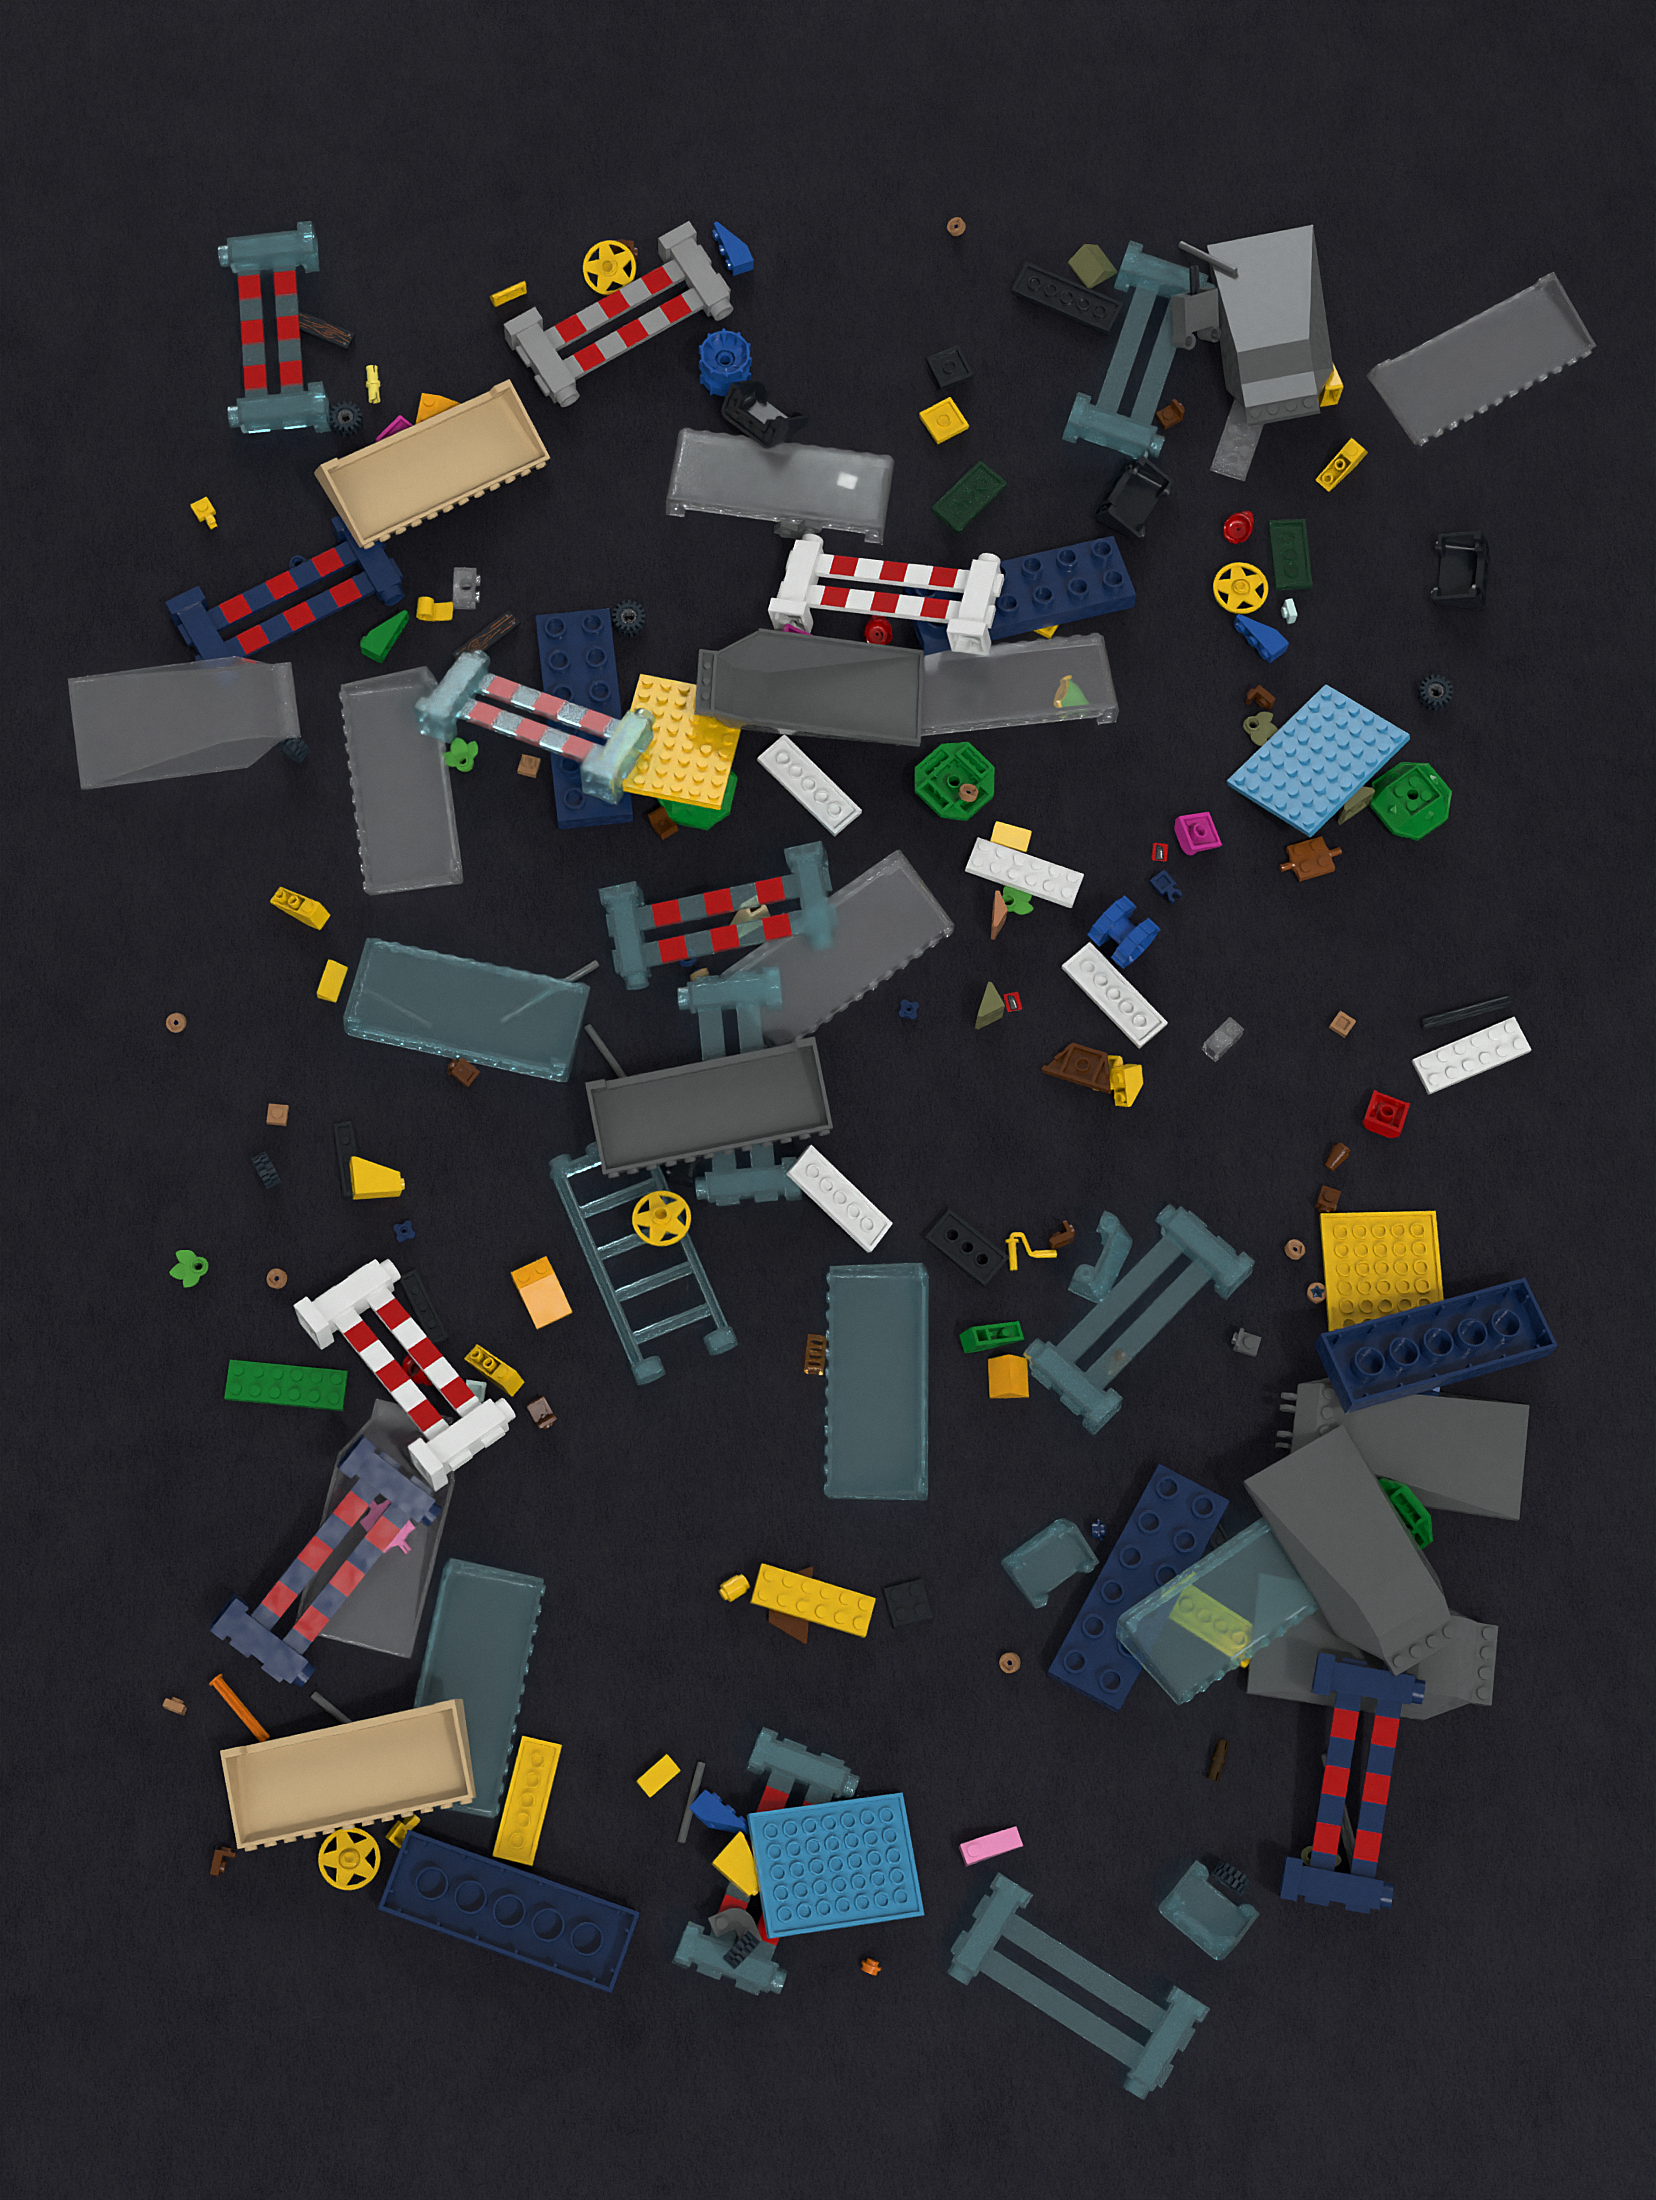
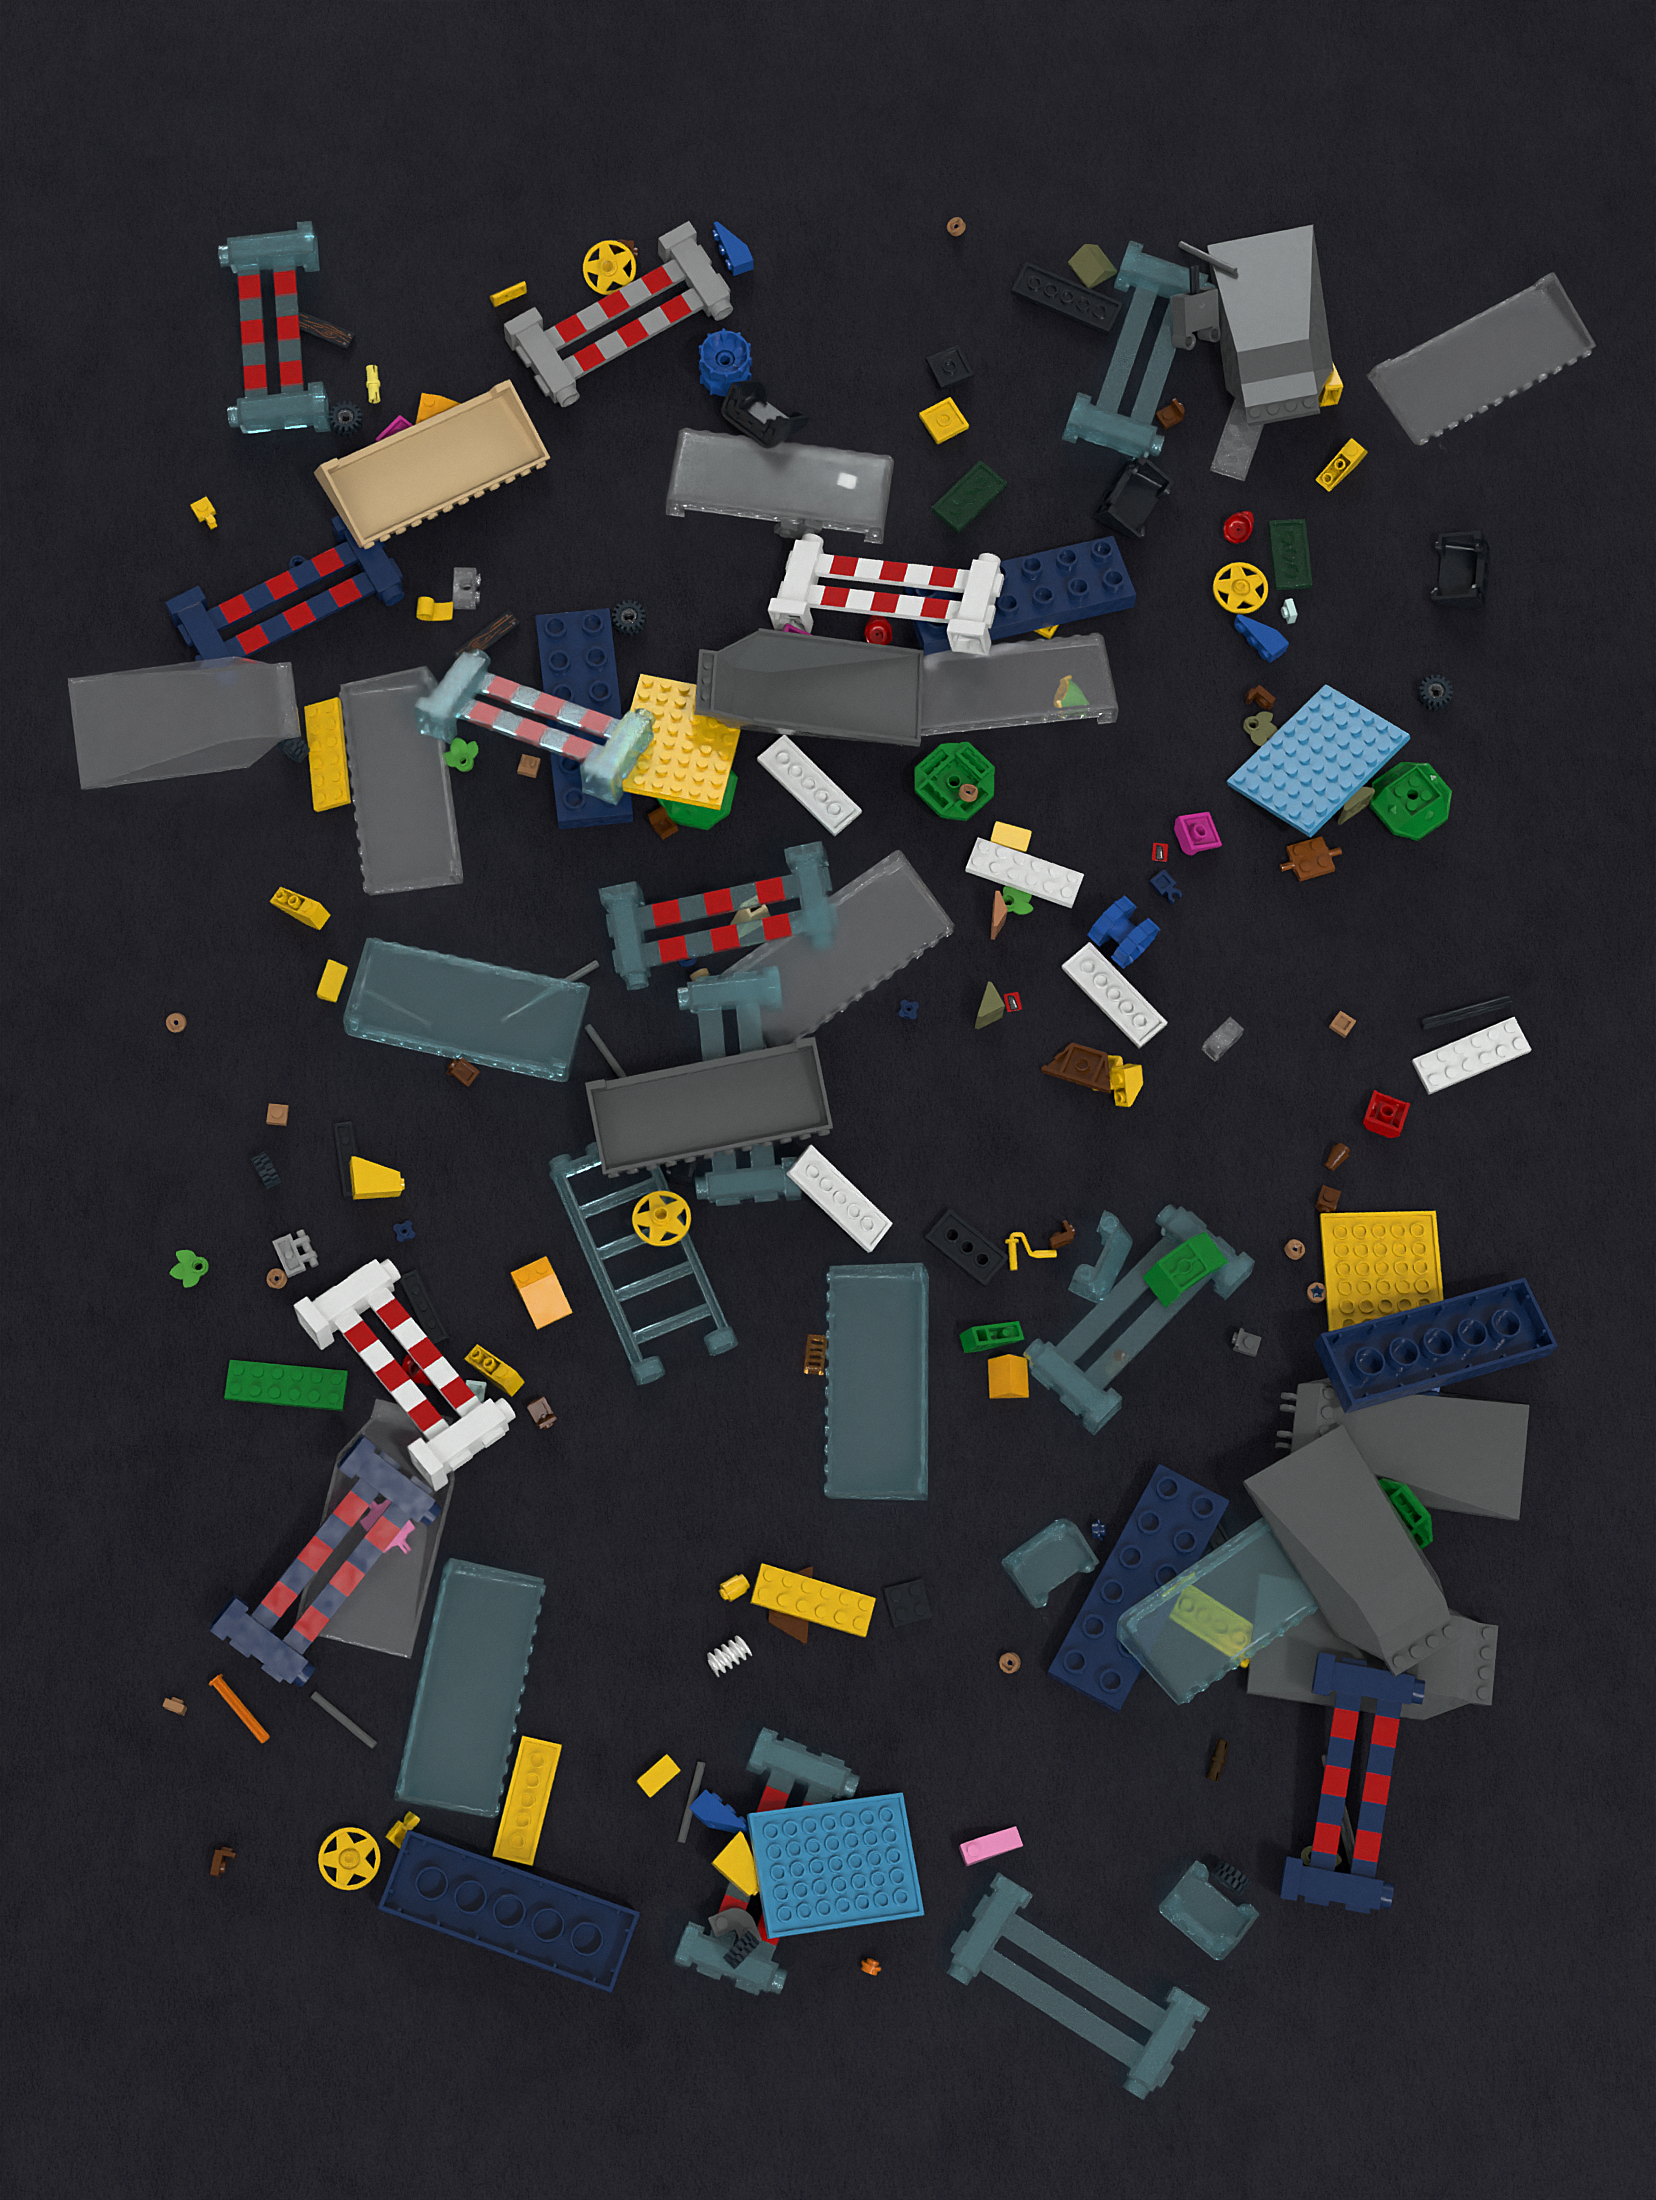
tan windscreen [220,1699,476,1852] -> none
green slope [360,610,409,663] -> none
none -> light grey plate [272,1230,319,1278]
none -> yellow plate [304,697,351,812]
none -> white piece [707,1636,752,1677]
none -> green slope [1142,1231,1229,1309]

